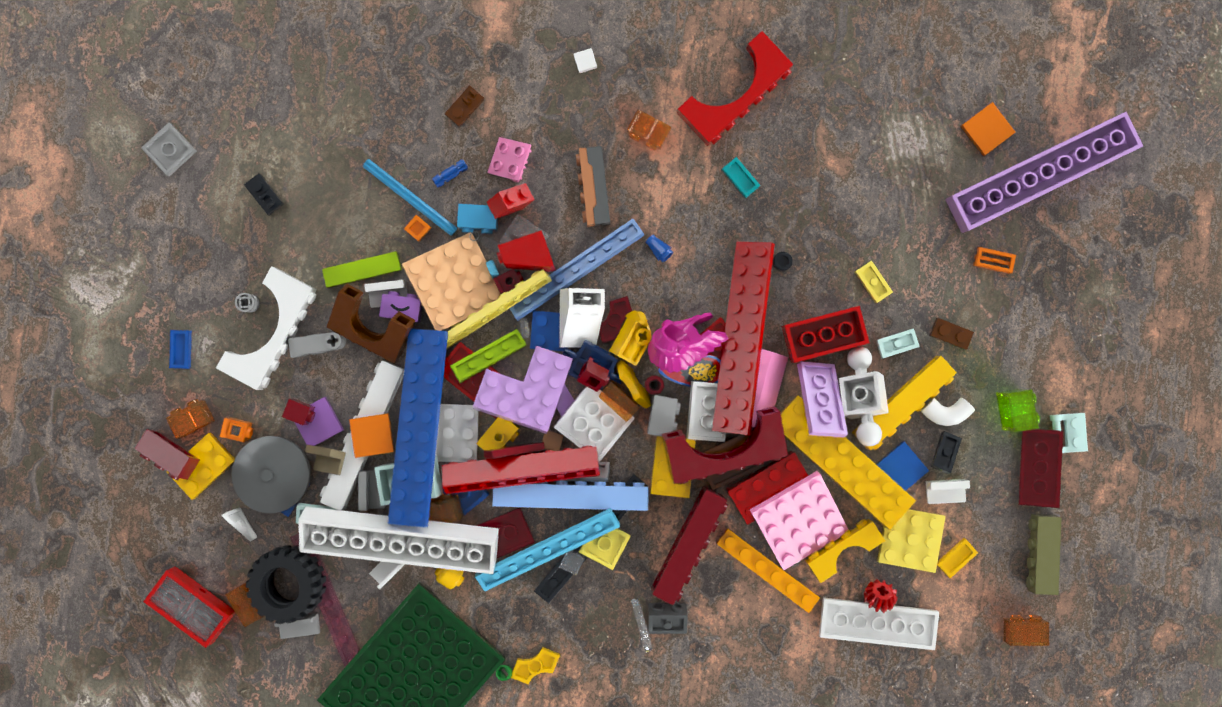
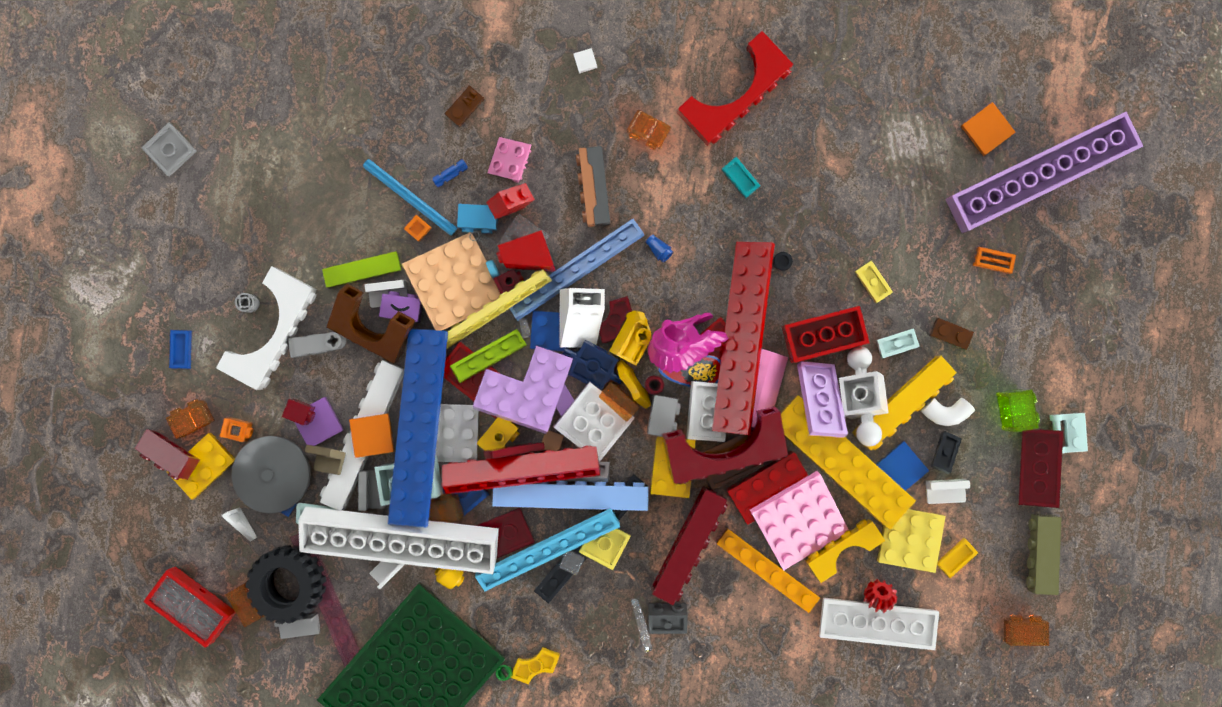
black plate [244,173,284,216] -> none
dark red brick [577,357,610,392] -> none

